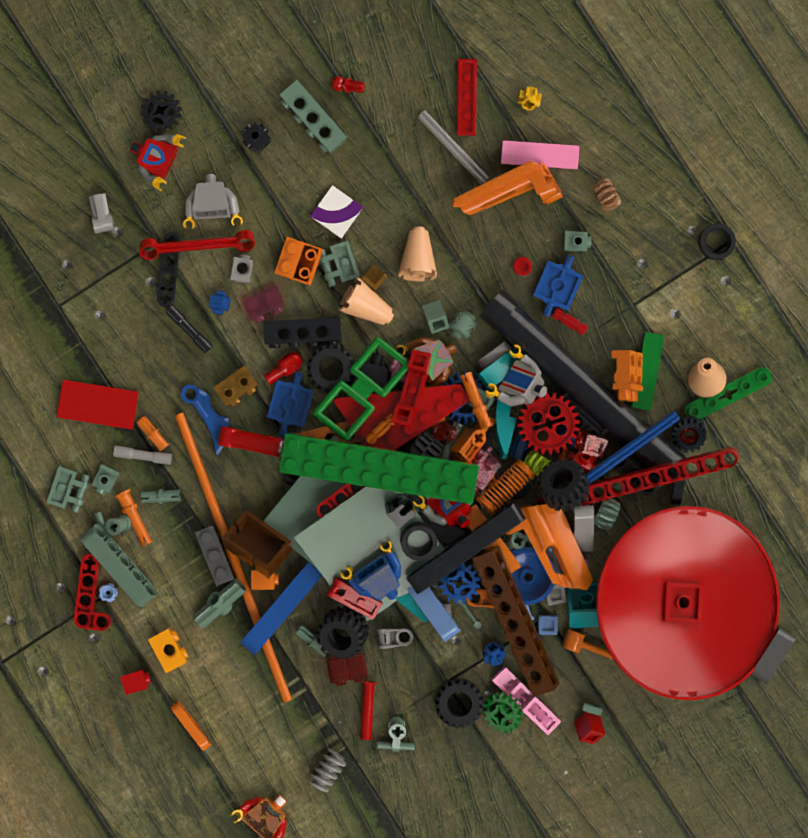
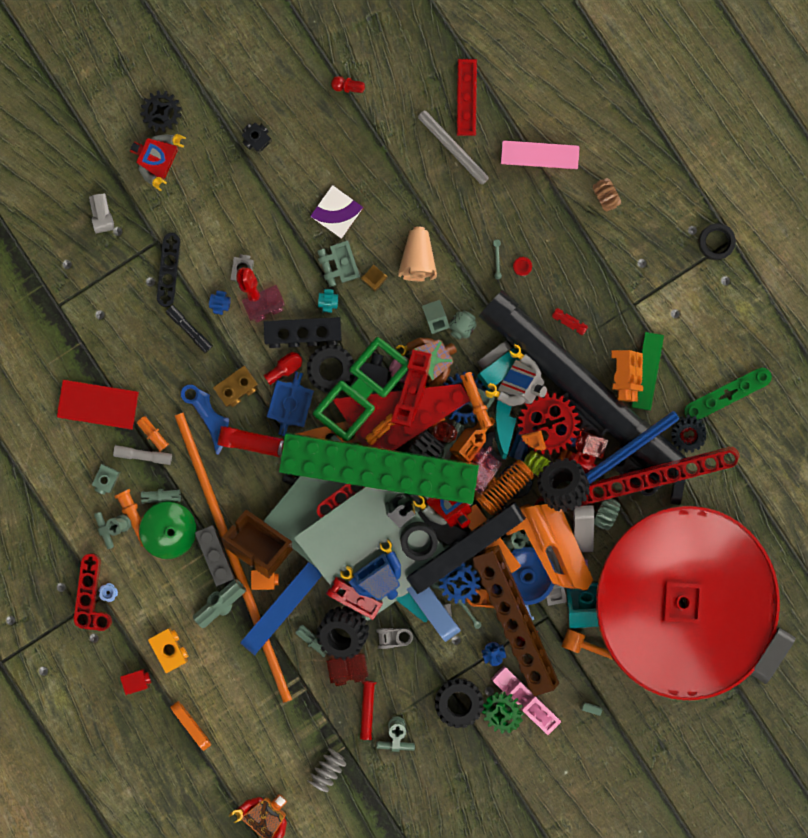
sand green plate [47,466,90,513] -> none
sand green beam [81,524,157,607] -> none
red piece [139,230,255,260] -> none
light grey torso [183,174,243,229] -> none
orange slope [274,237,323,286] -> none
sand green brick [280,80,348,155] -> none
light nougat cone [338,277,394,325] -> none
orange panel [452,161,563,215] -> none
yellow gear [518,86,542,110] -> none
blue plate [533,254,584,317] -> none
medium blue tile [538,615,558,635] -> none
sand green brick [563,231,591,252] -> none
red panel [574,712,606,744] -> none
light nougat cone [688,358,726,398] -> none
none -> green dish [139,501,196,559]
none -> red arm [236,267,260,302]
none -> teal gear [318,289,338,313]
none -> sand green hinge [493,240,502,279]
none -> orange tile [522,430,546,450]

